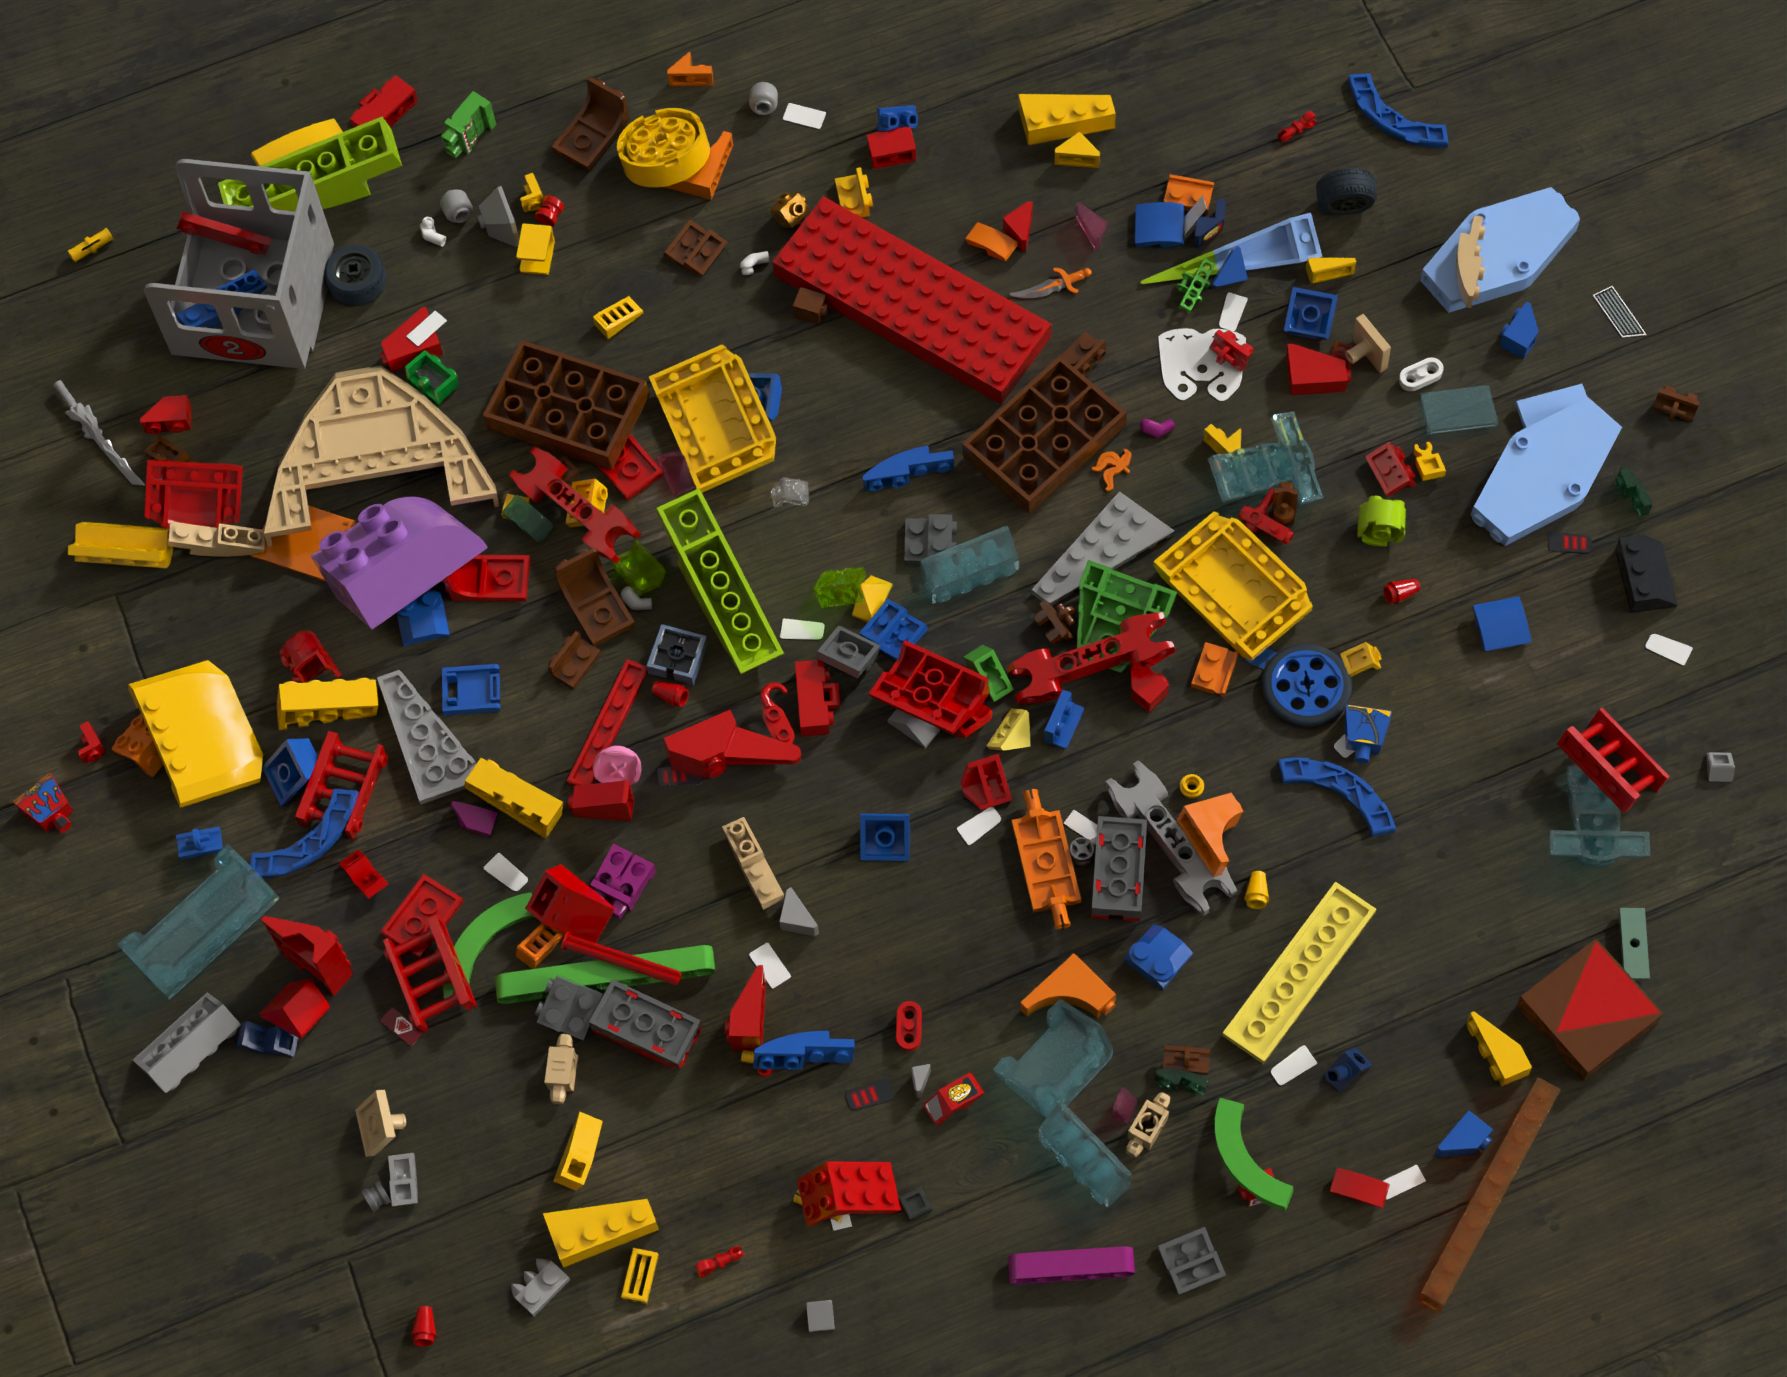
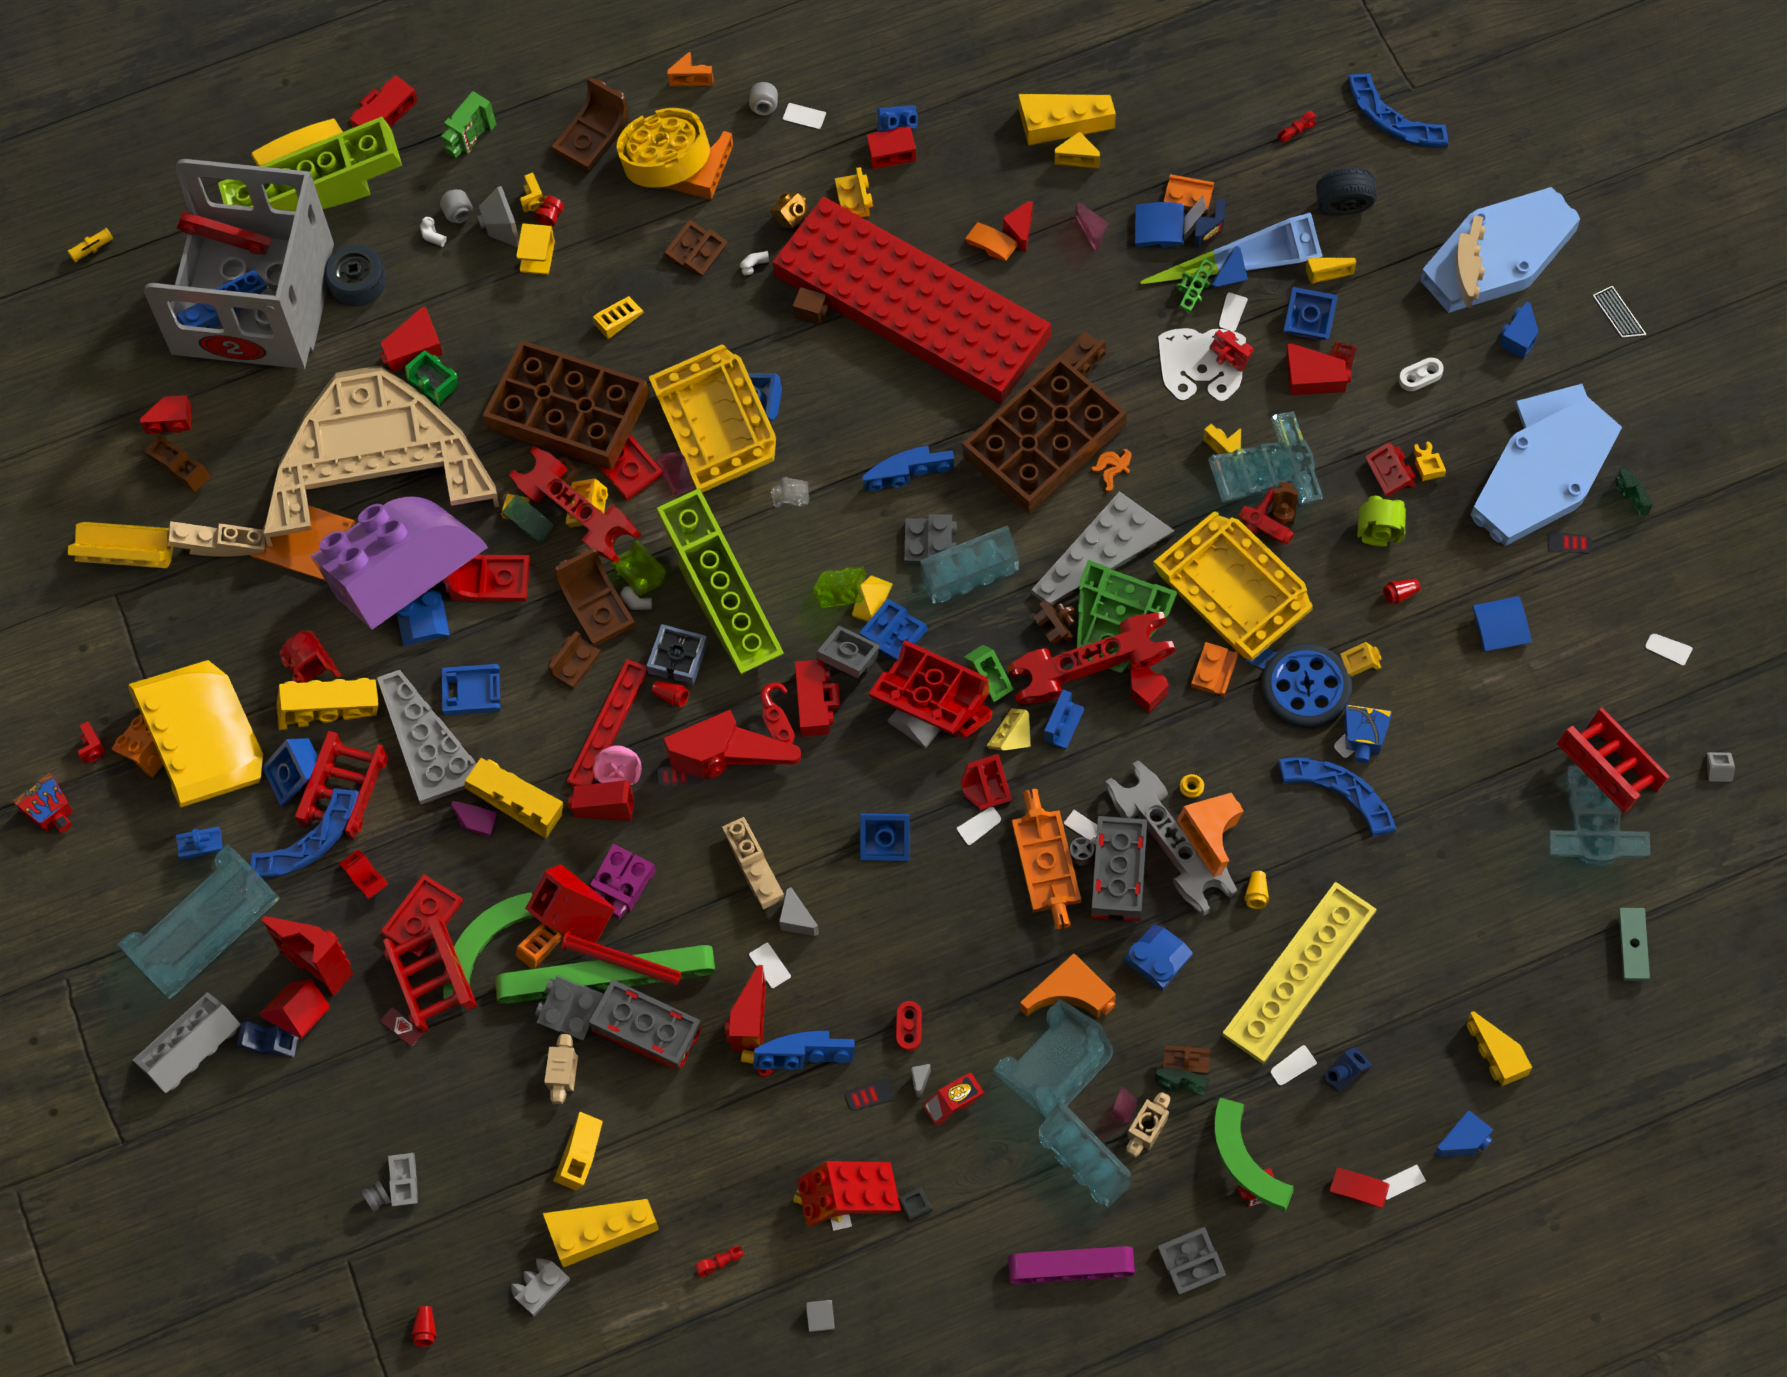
light grey sword [54,380,145,486] -> none
red slope [145,460,243,529] -> none
tan tile [355,1090,406,1157] -> none
white sticker [407,311,447,346] -> none
white sticker [484,853,528,891] -> none
yellow tile [621,1248,659,1304] -> none
white sticker [780,618,825,640] -> none
piece [1009,268,1092,298] -> none
magenta arm [1139,418,1175,438] -> none
tan tile [1345,314,1391,373] -> none
clear orange brick [1418,1077,1561,1313] -> none
clear light blue piece [1420,385,1498,435] -> none
reddish brown tile [1517,939,1664,1081] -> none
black slope [1615,534,1678,613] -> none
reddish brown hips [1652,385,1700,422] -> none

